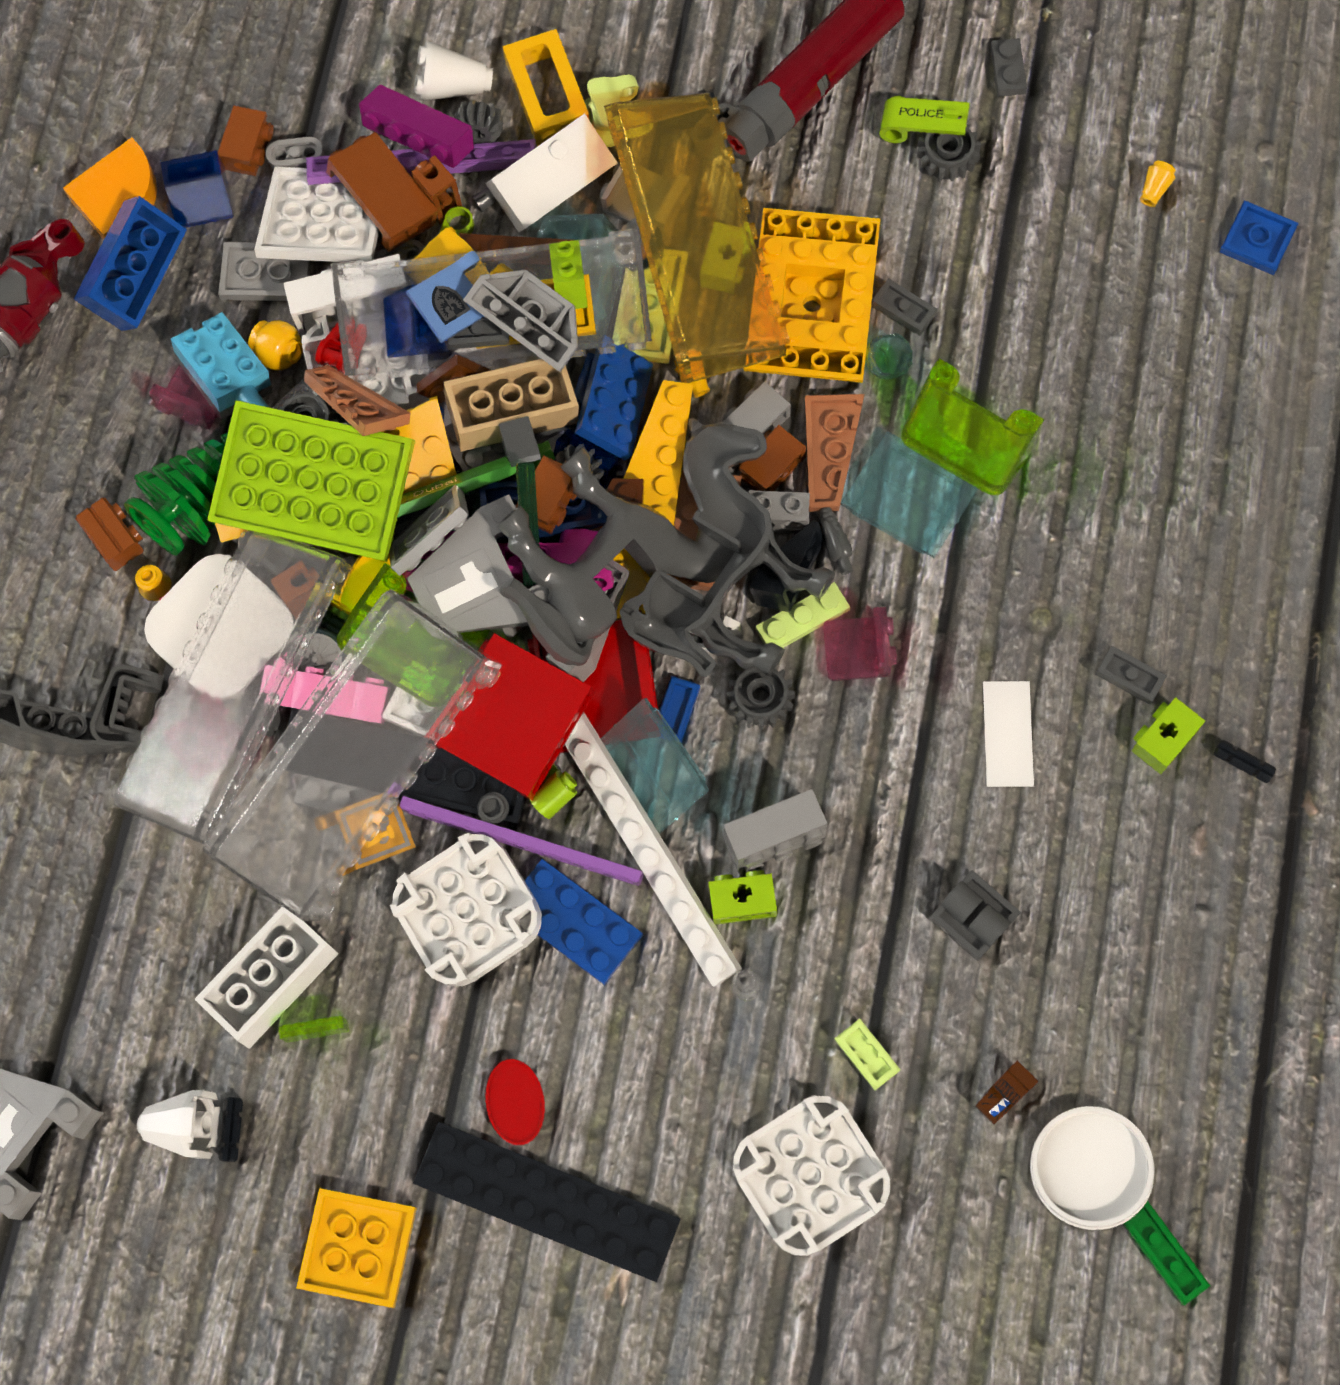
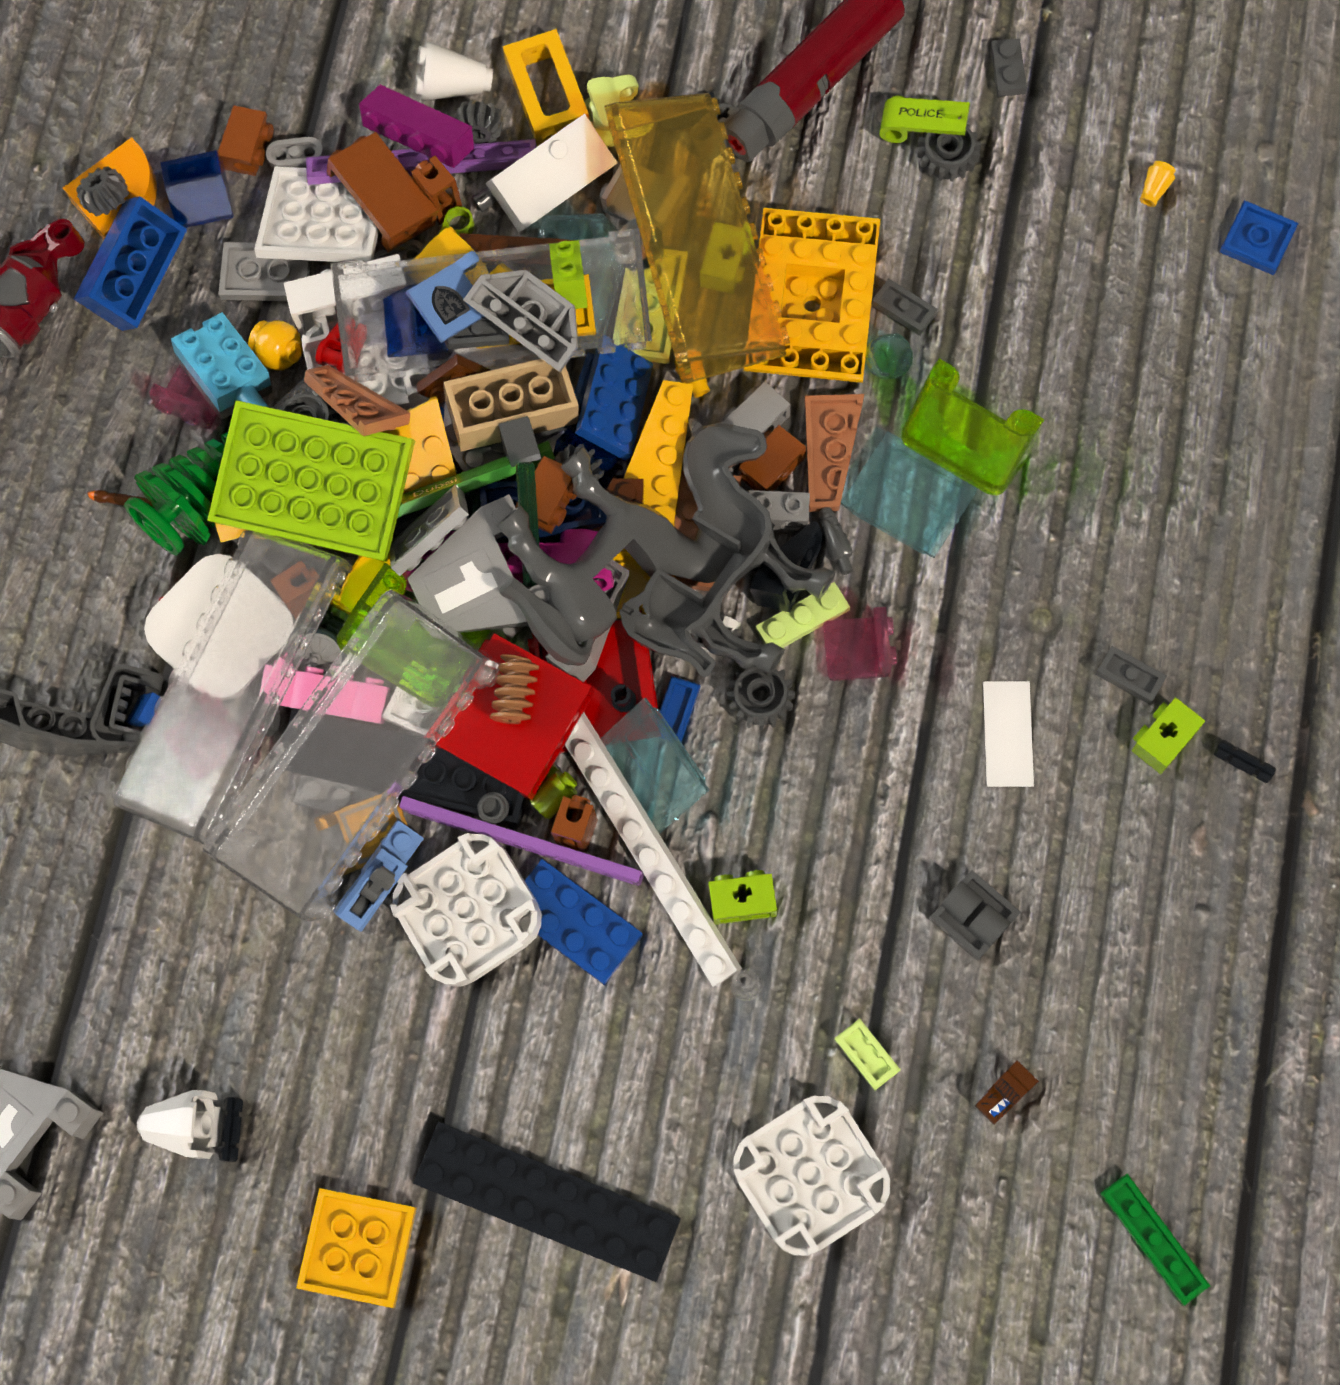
dark orange brick [75,498,144,571] -> none
yellow hat [135,565,172,601] -> none
white brick [195,904,339,1049] -> none
clear neon green tile [278,1015,349,1043] -> none
red piece [485,1059,545,1146] -> none
light grey brick [723,789,828,873] -> none
white brick [1030,1106,1155,1230] -> none
none -> dark grey gear [76,166,129,216]
none -> reddish brown piece [88,490,155,509]
none -> blue tile [126,692,162,727]
none -> medium blue plate [333,819,424,932]
none -> medium nougat piece [489,654,540,724]
none -> dark orange brick [551,795,598,853]
none -> black pin [611,684,636,713]

